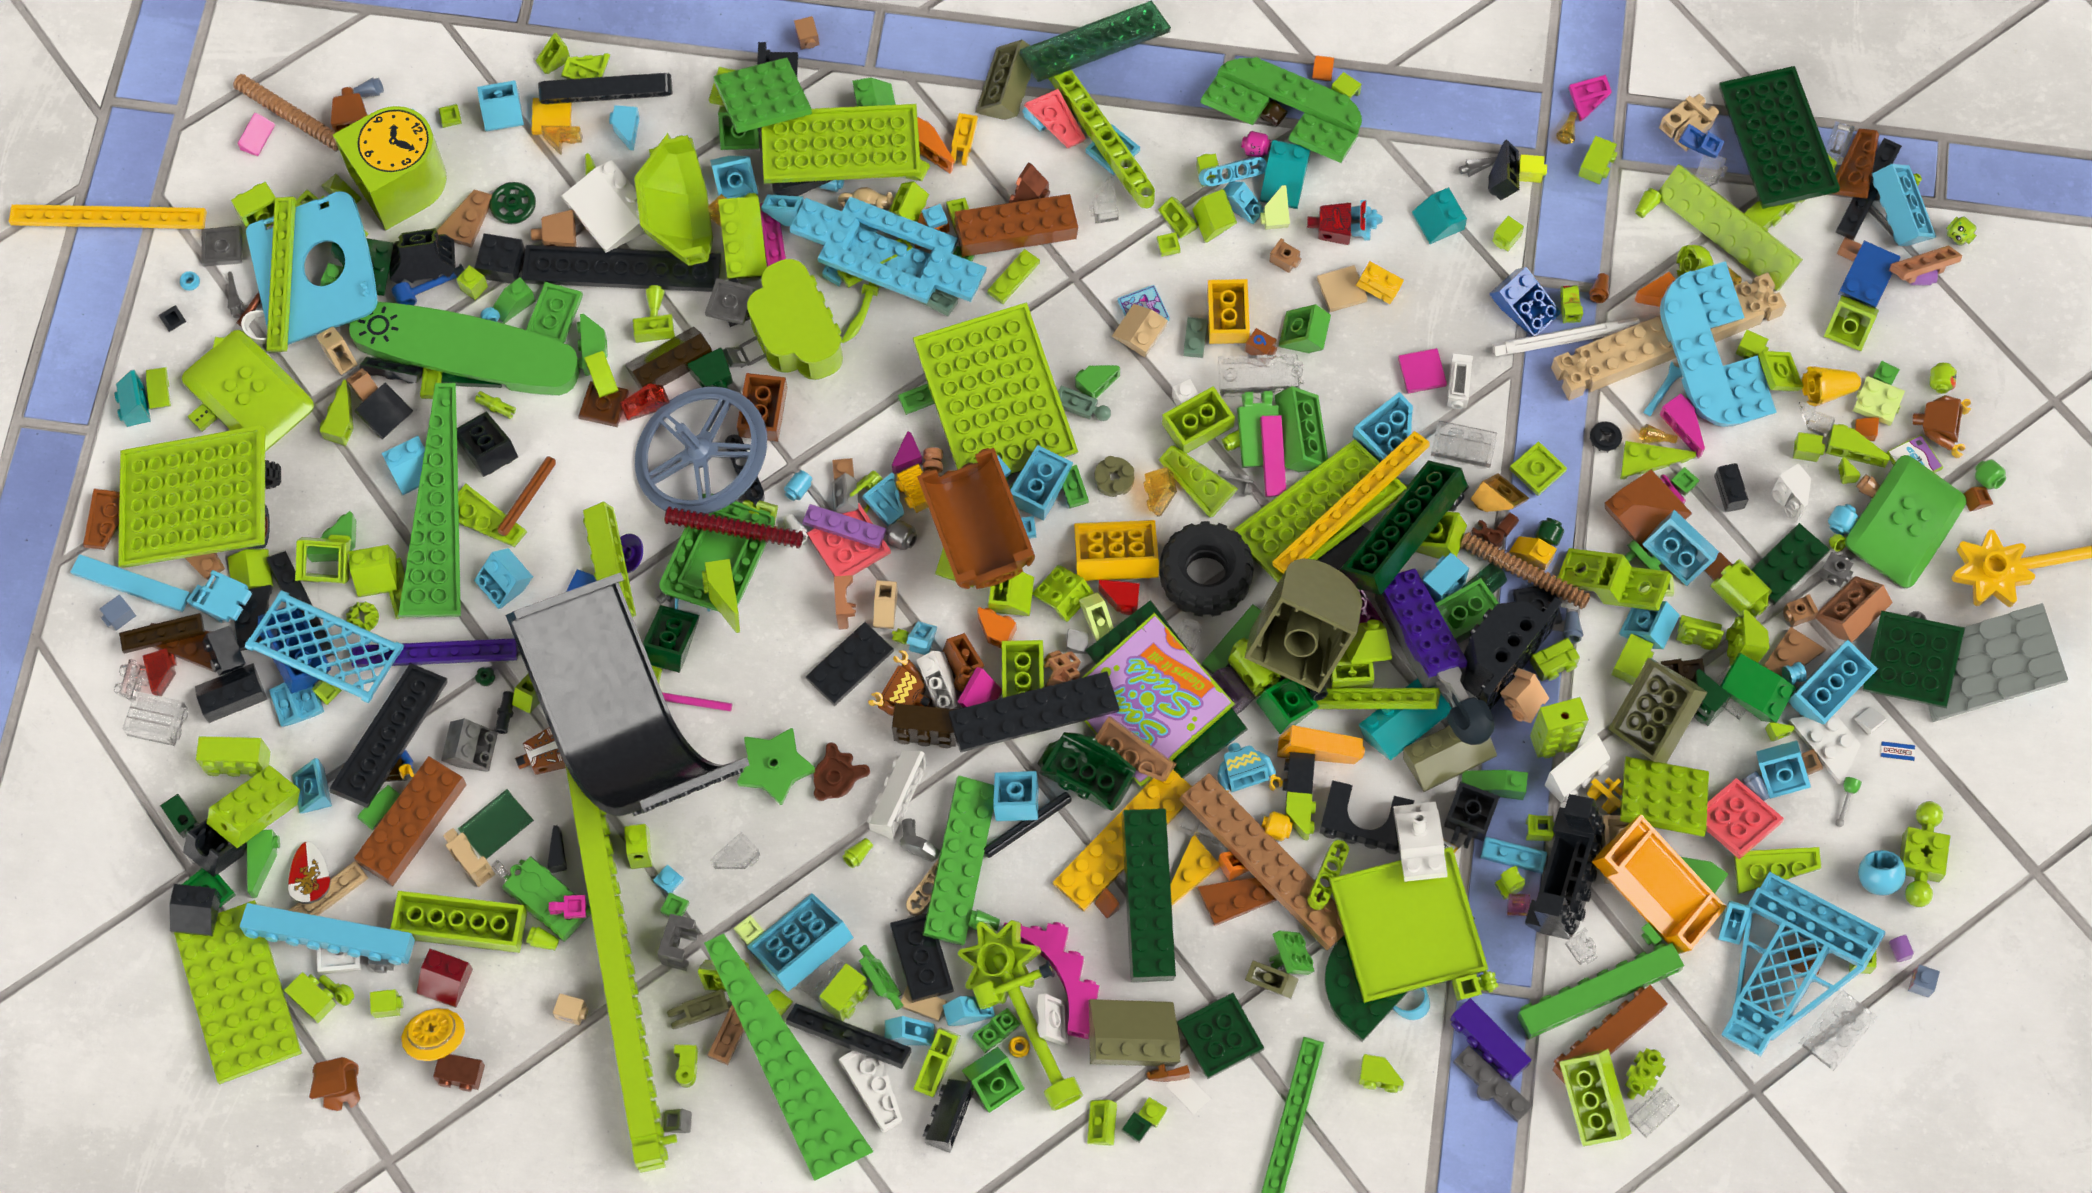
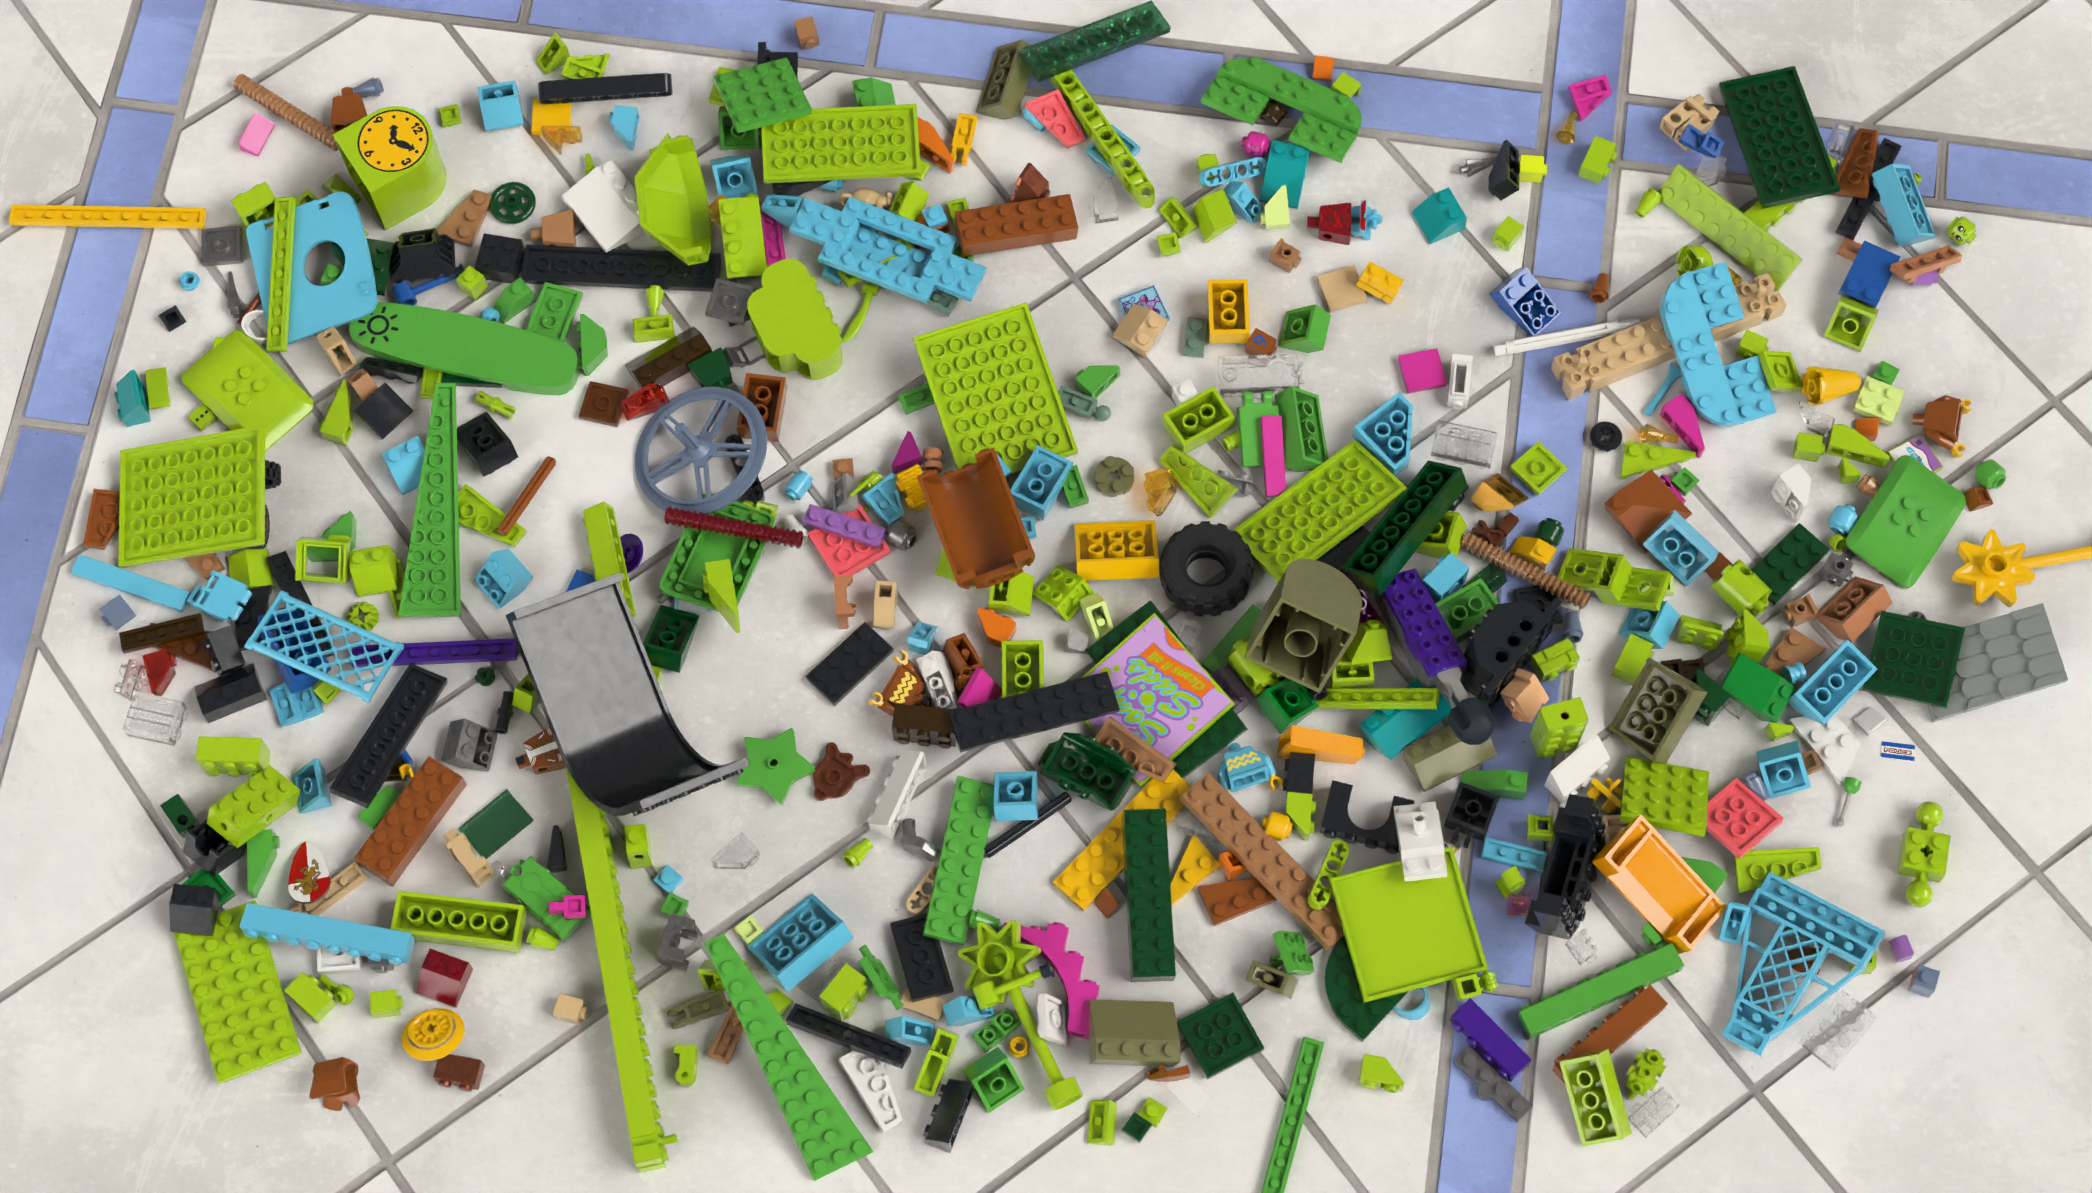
lime slope [584,351,618,398] -> none
dark pink bar [662,692,733,712] -> none
flat silver slope [664,1109,692,1133] -> none
lime plate [891,628,909,645] -> none
lime plate [988,249,1040,304] -> none
nougat piece [1044,650,1081,687] -> none
red slope [1099,579,1140,615] -> none
yellow plate [1272,431,1430,574] -> none
lime leg [1560,285,1583,323] -> none
bright green piece [1625,540,1661,570] -> none
orange slope [1635,271,1676,307] -> none
black brick [1714,463,1749,512] -> none
medium azure wheel [1858,850,1906,896] -> none
lime head [1929,362,1957,394] -> none

